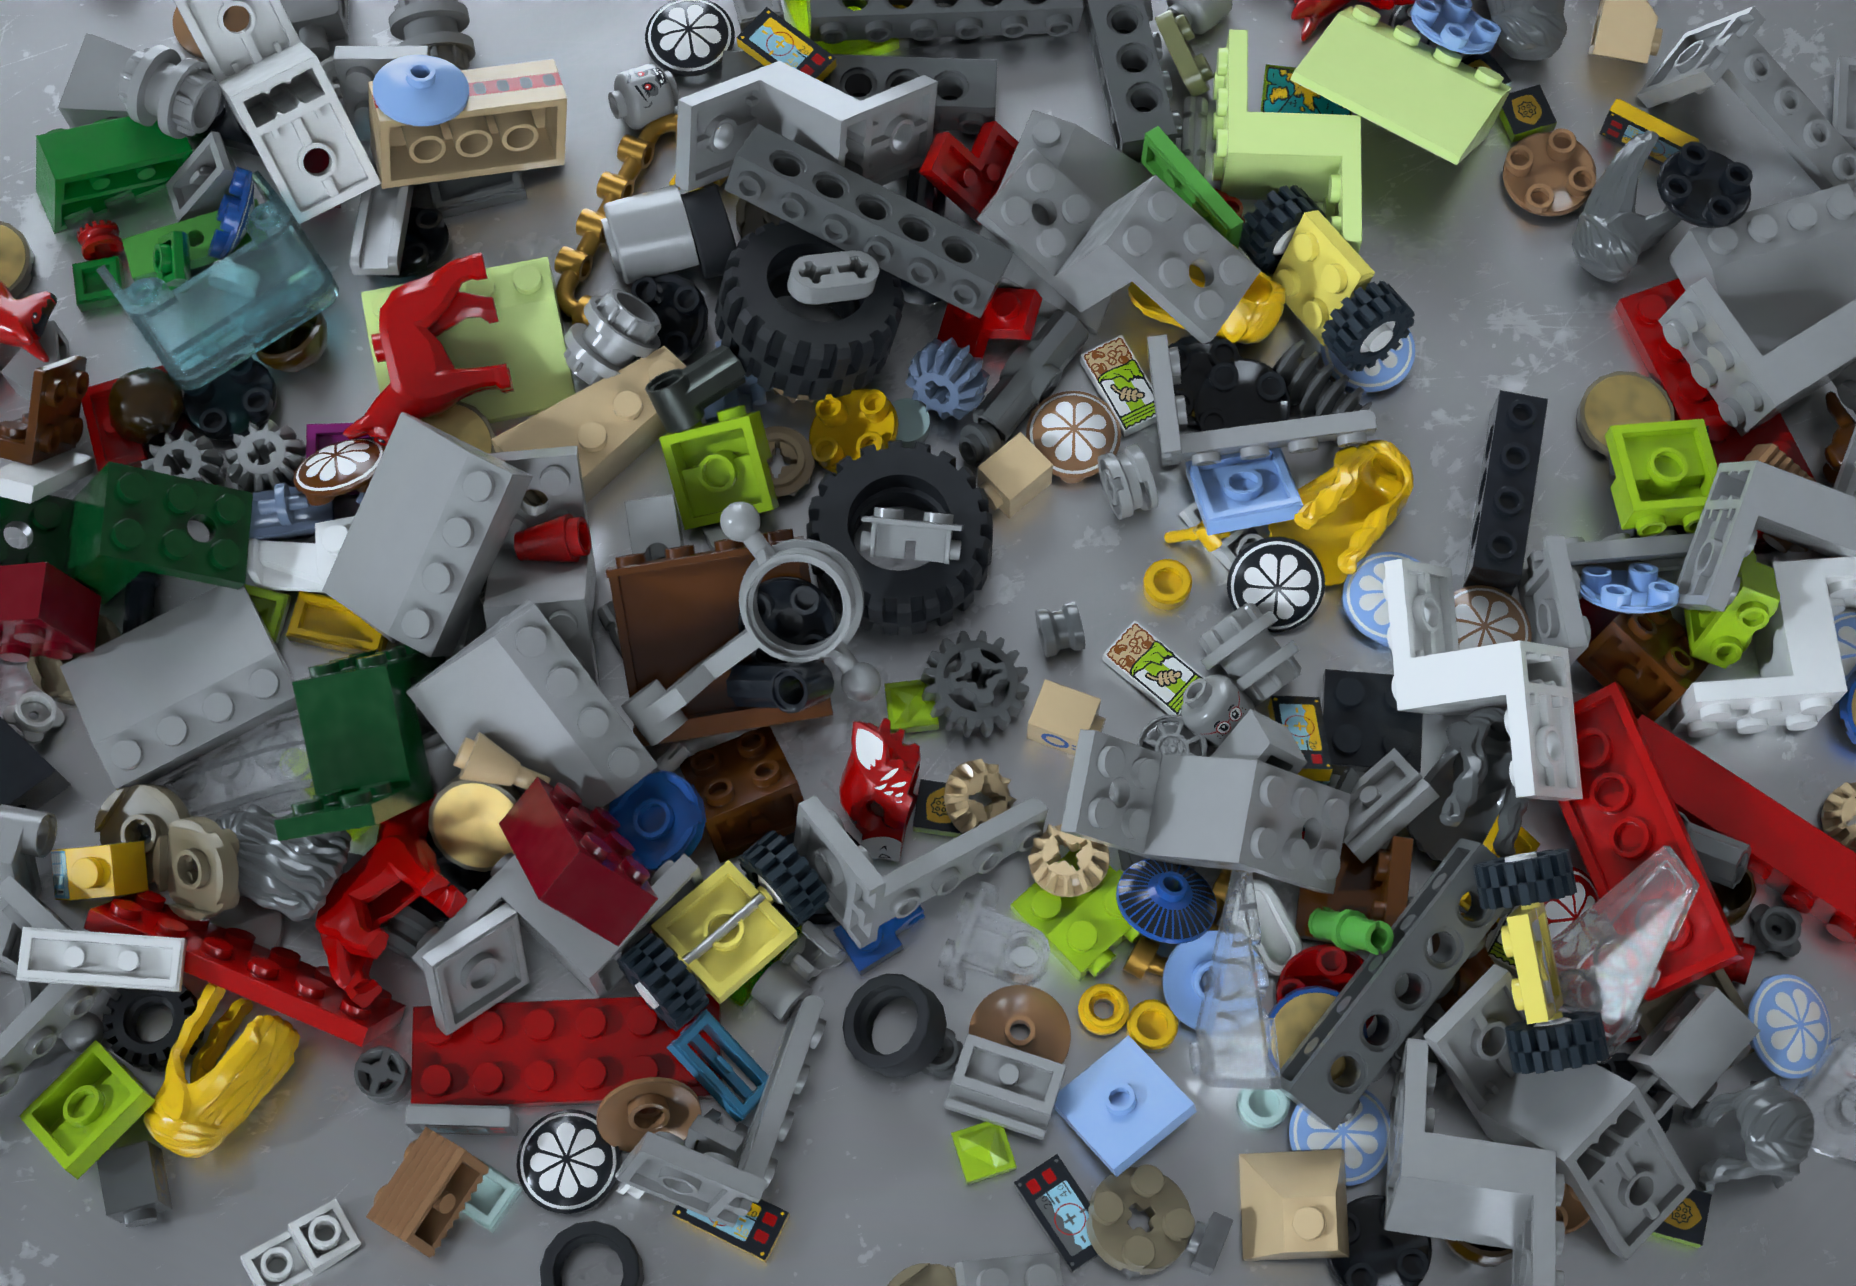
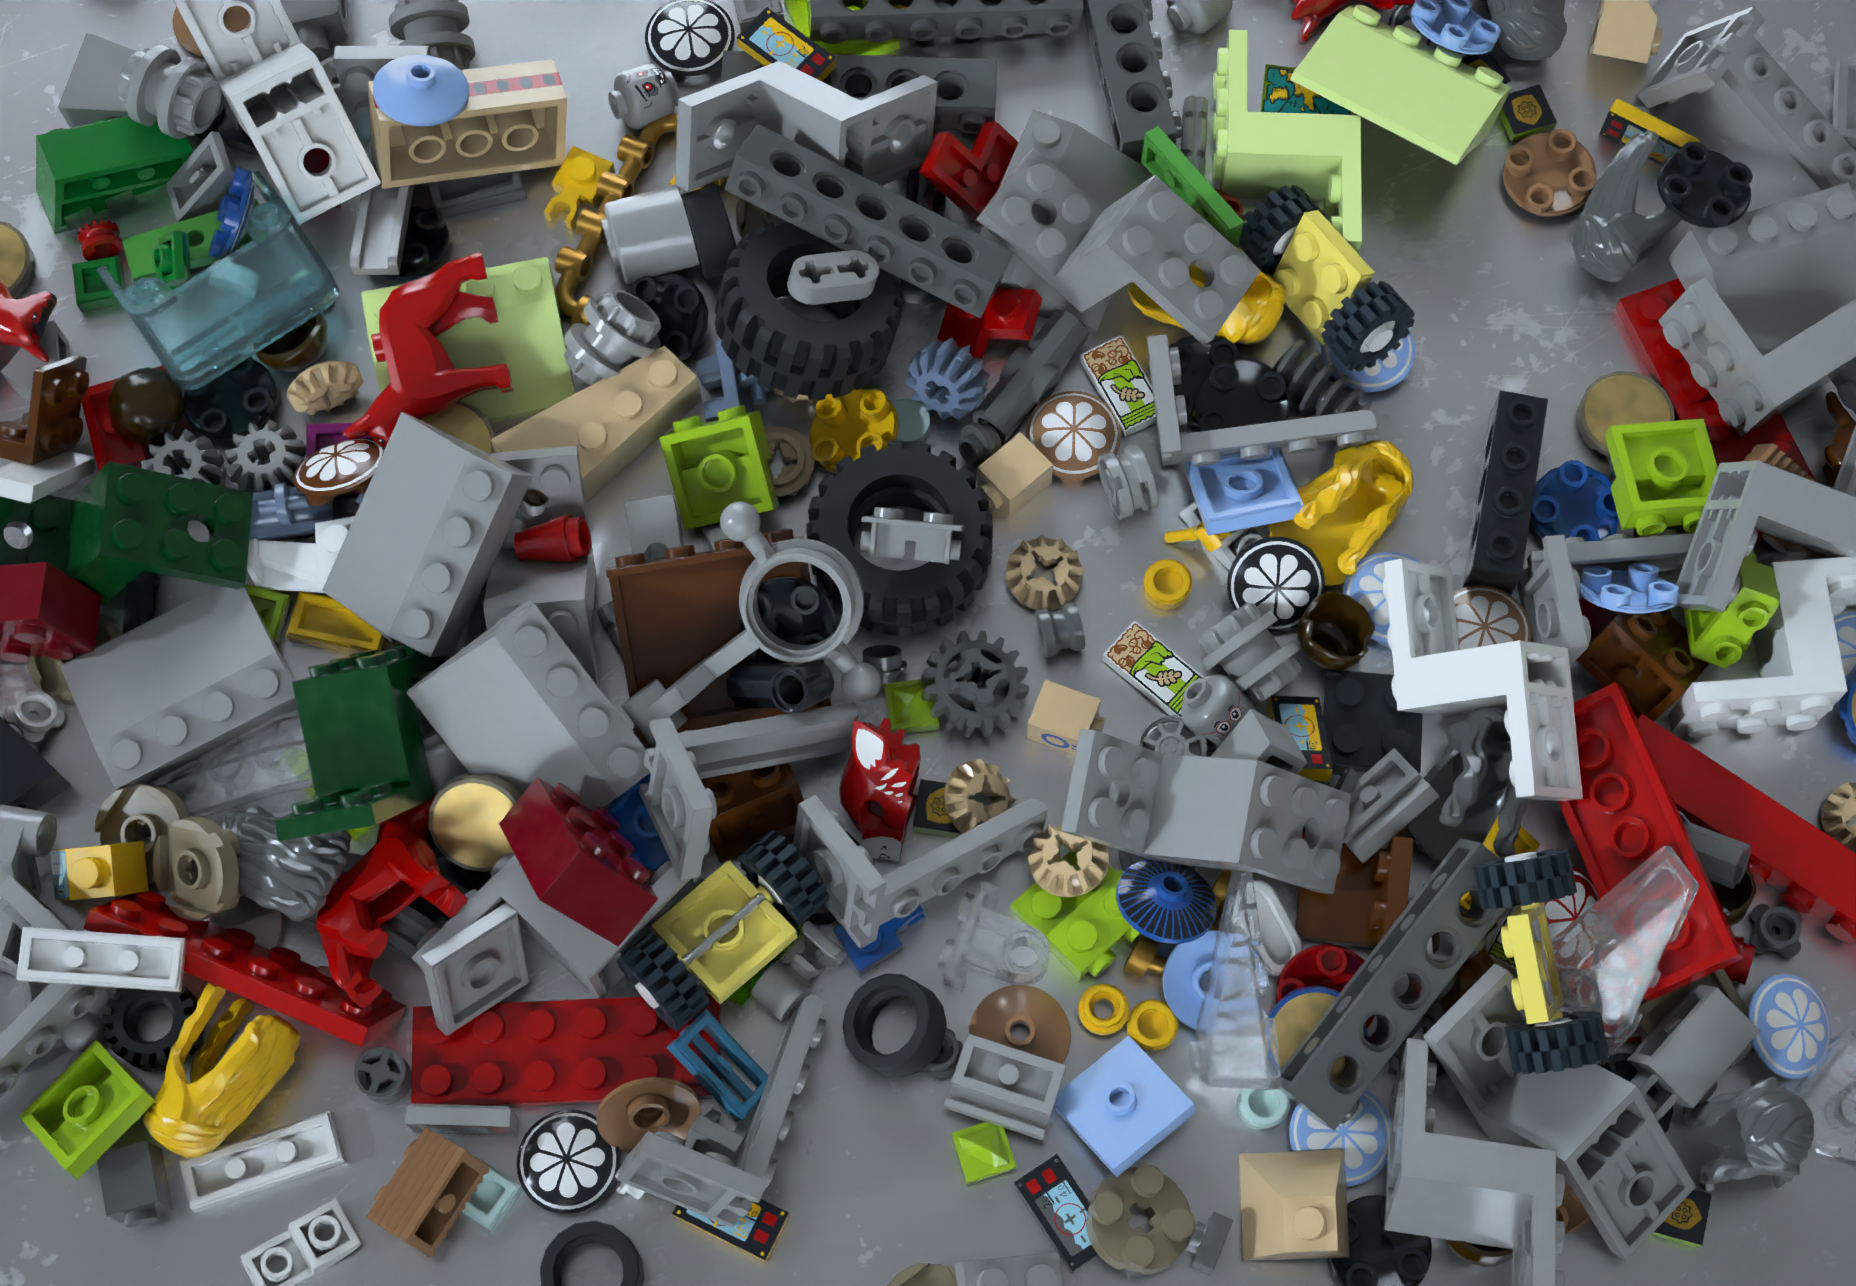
tan cone [453,731,551,790] -> none
pearl dark grey piece [645,345,746,433] -> none
olive plate [1155,9,1214,97] -> none
bright green pin [1308,907,1394,955] -> none
none -> white tile [179,1110,346,1213]
none -> tan gear [287,361,364,415]
none -> yellow plate [544,146,616,231]
none -> light grey bracket [639,702,860,881]
none -> dark grey plate [862,645,907,684]
none -> tan gear [1006,534,1083,610]
none -> dark brown hair [1297,591,1375,671]
none -> blue dish [1530,460,1619,542]

